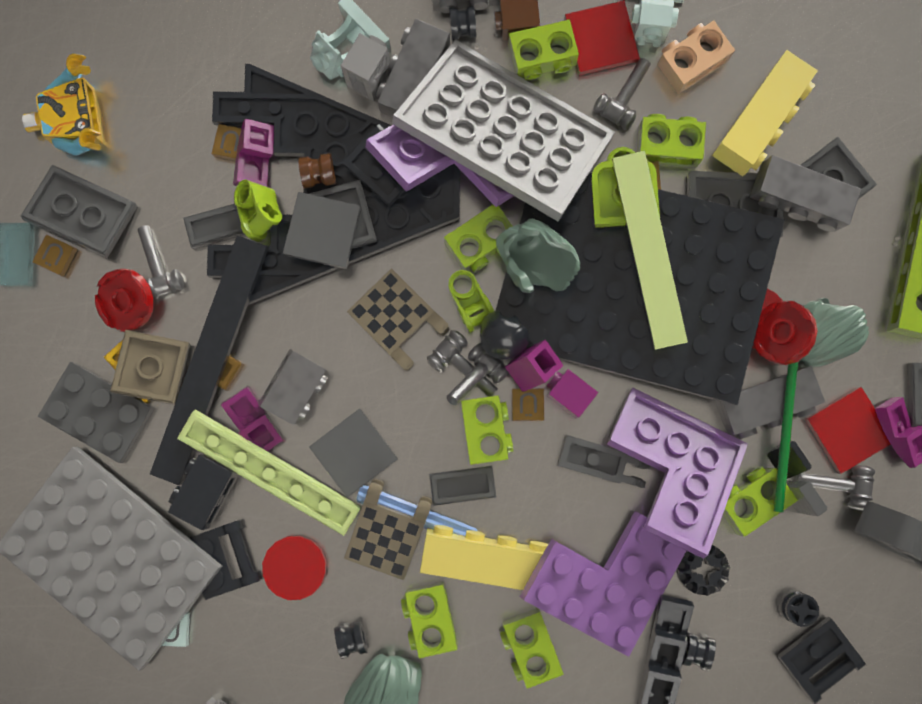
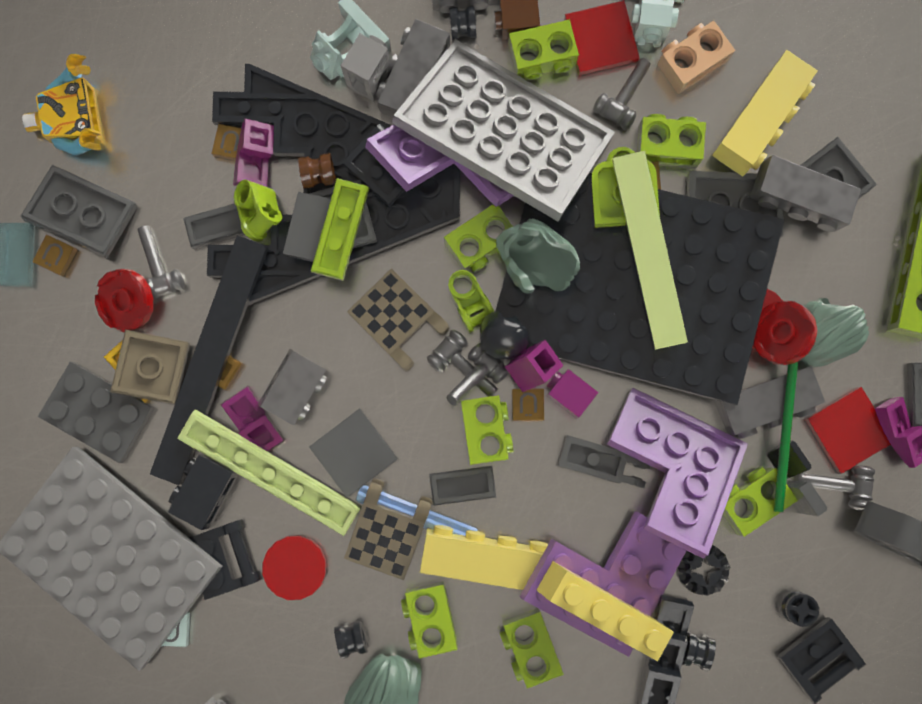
none -> lime tile [311,178,369,281]
none -> light yellow brick [536,561,674,662]

